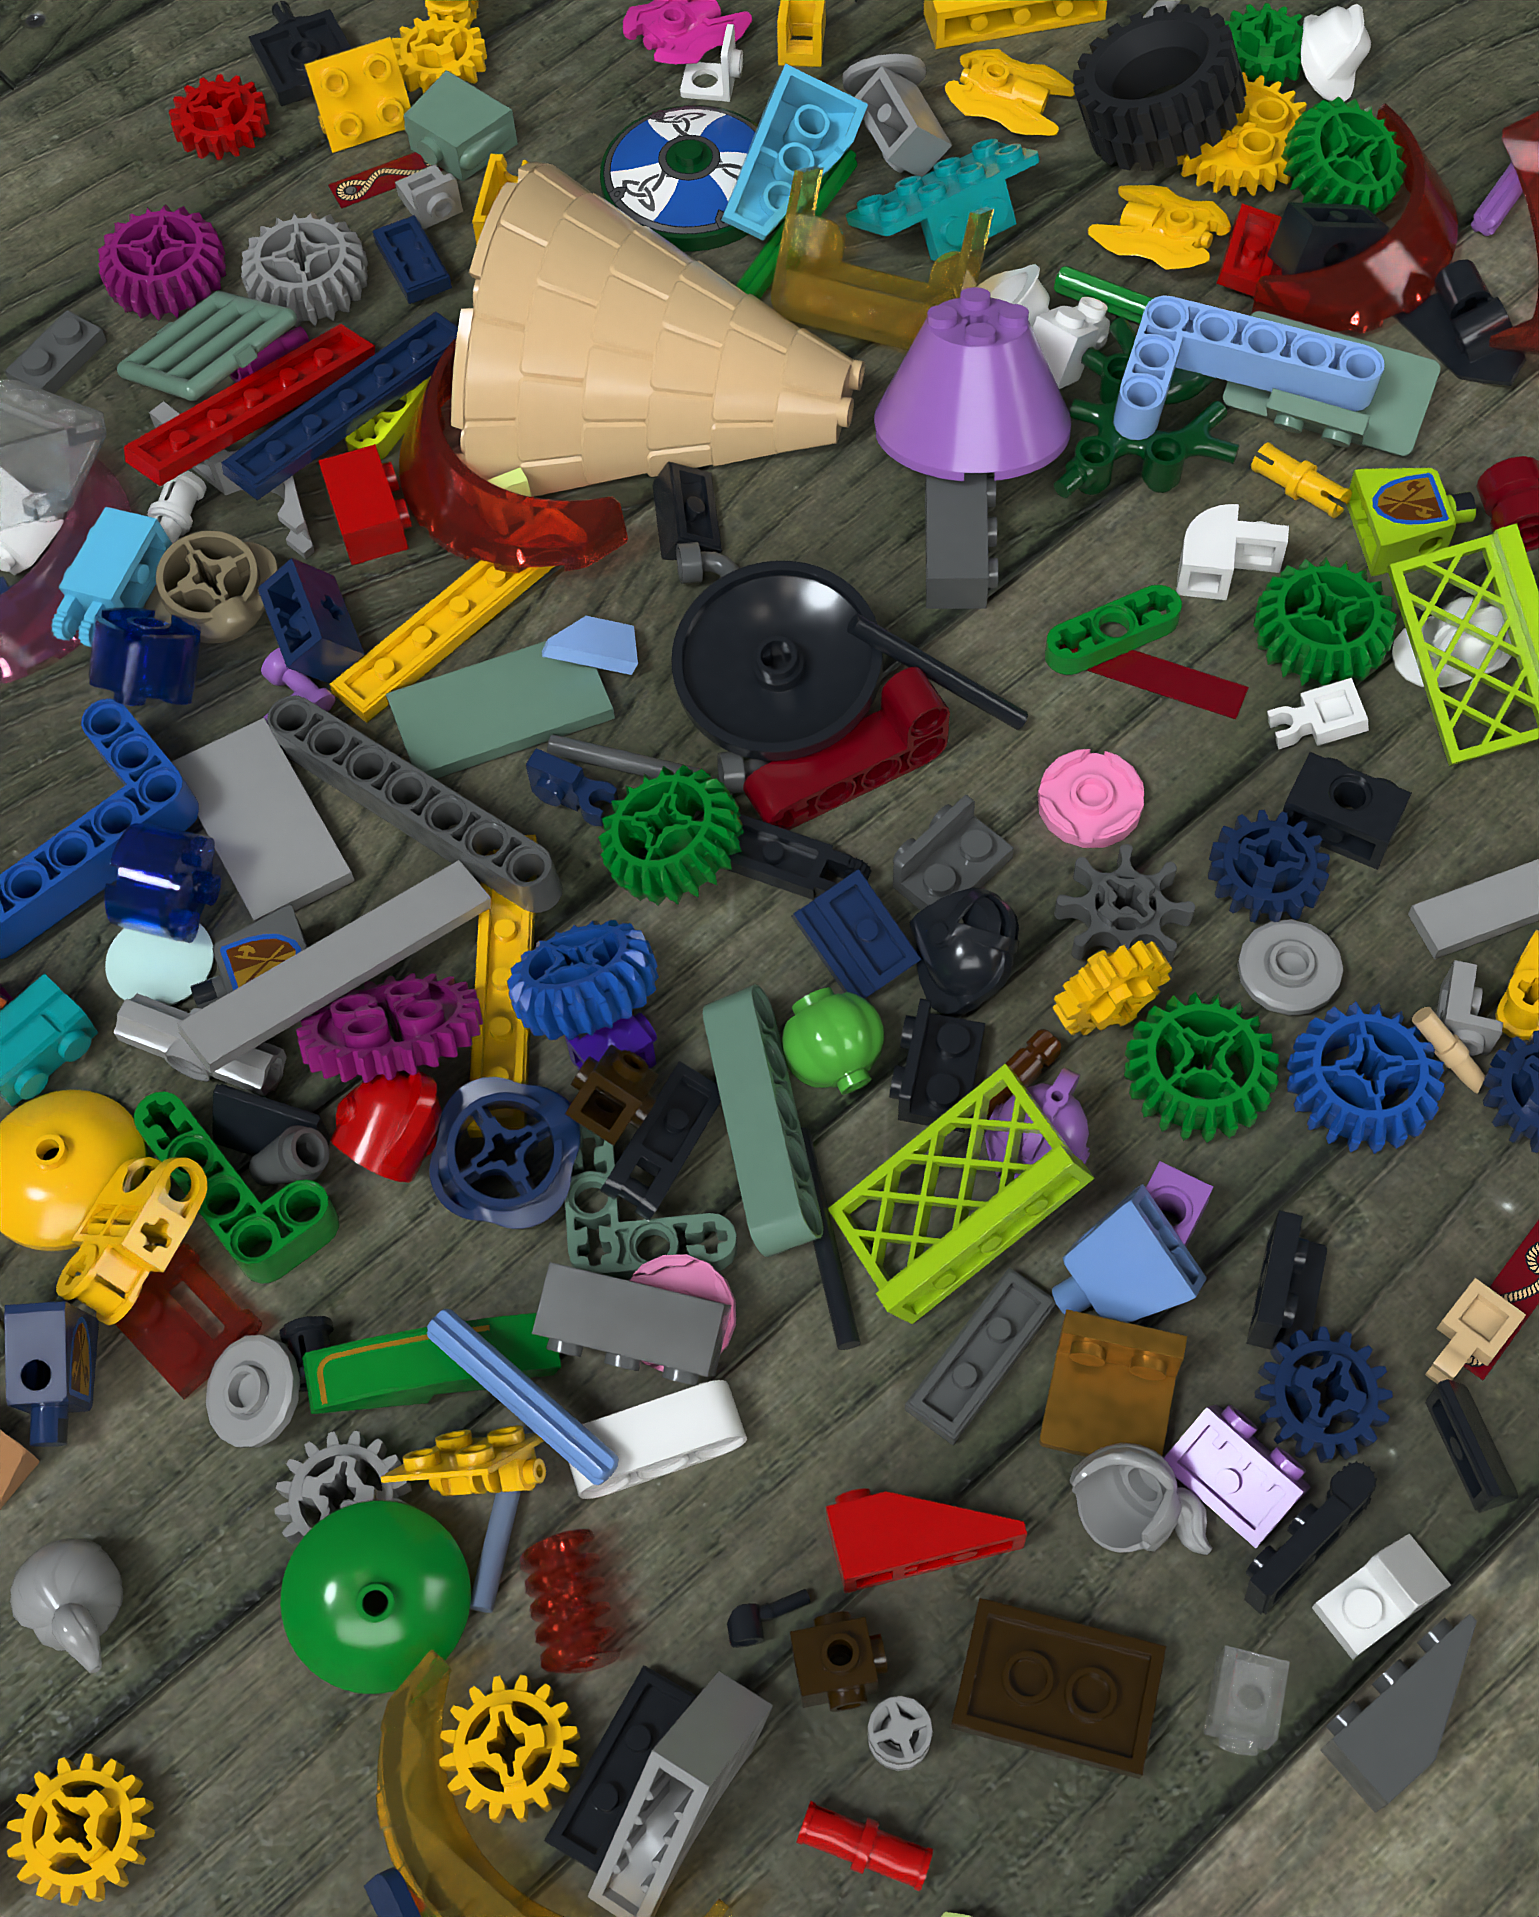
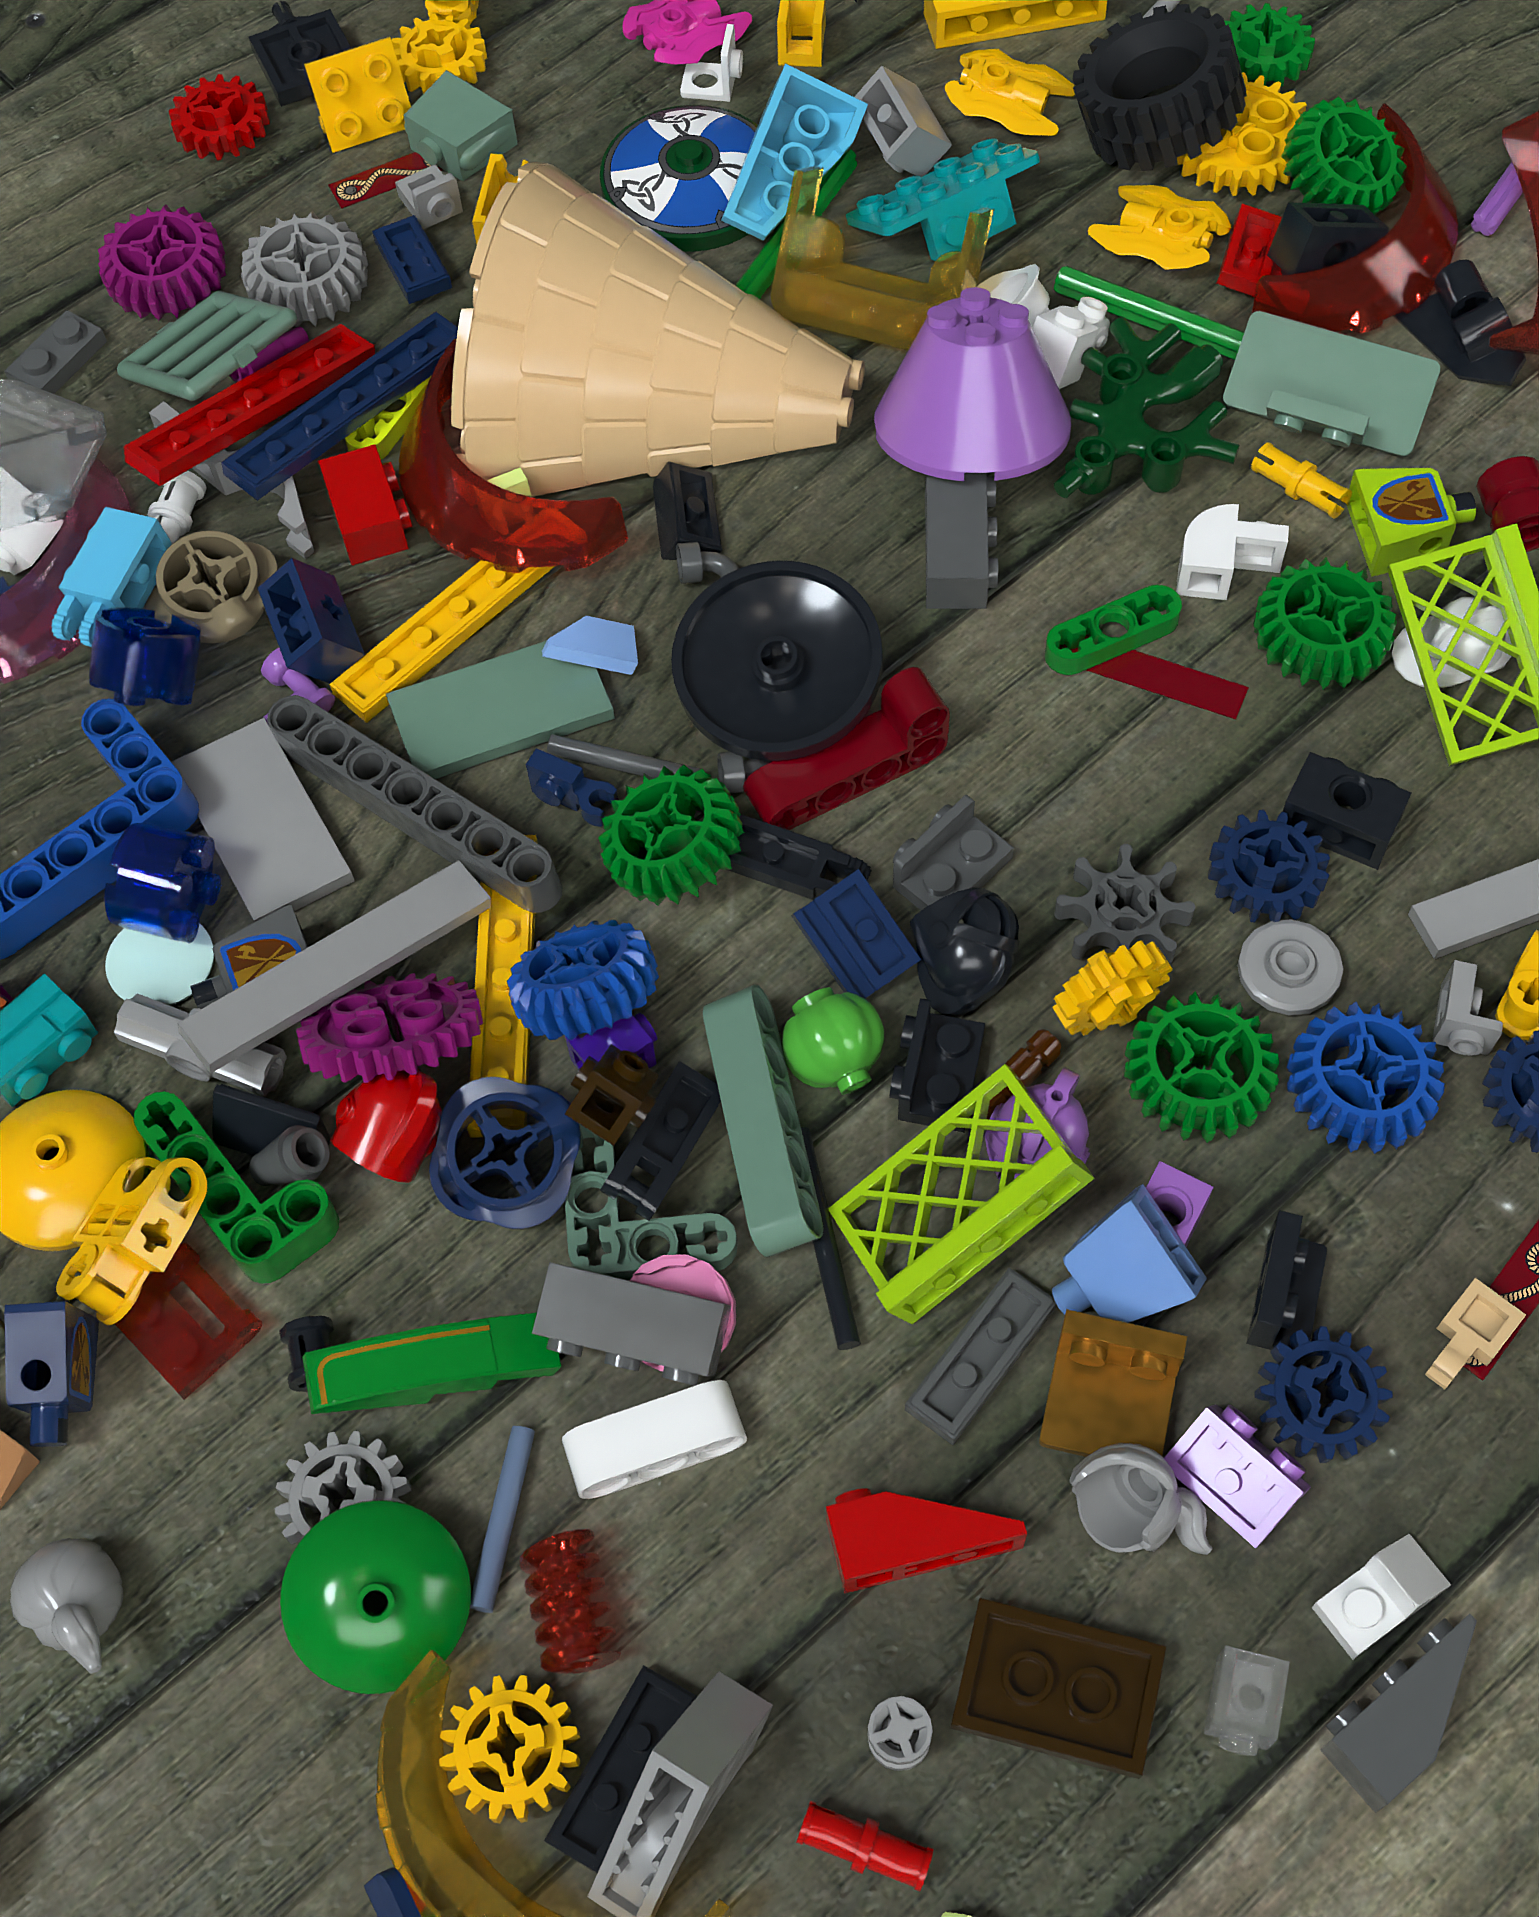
yellow gear [7,1753,155,1906] -> none
light grey wheel [206,1335,300,1448] -> none
yellow hinge [380,1425,546,1496] -> none
medium blue axle [427,1309,619,1485] -> none
black hand [727,1589,811,1648] -> none
dark brown brick [790,1611,888,1712] -> none
light grey wheel [842,54,926,95] -> none
black bar [847,614,1028,730] -> none
bright pink tile [1038,749,1144,848] -> none
light blue beam [1113,295,1384,440] -> none
black hinge [1244,1461,1377,1615] -> none
white plate [1267,678,1369,750] -> none
white piece [1301,4,1371,101] -> none
tan piece [1412,1007,1485,1094] -> none
black slope [1425,1379,1519,1513] -> none

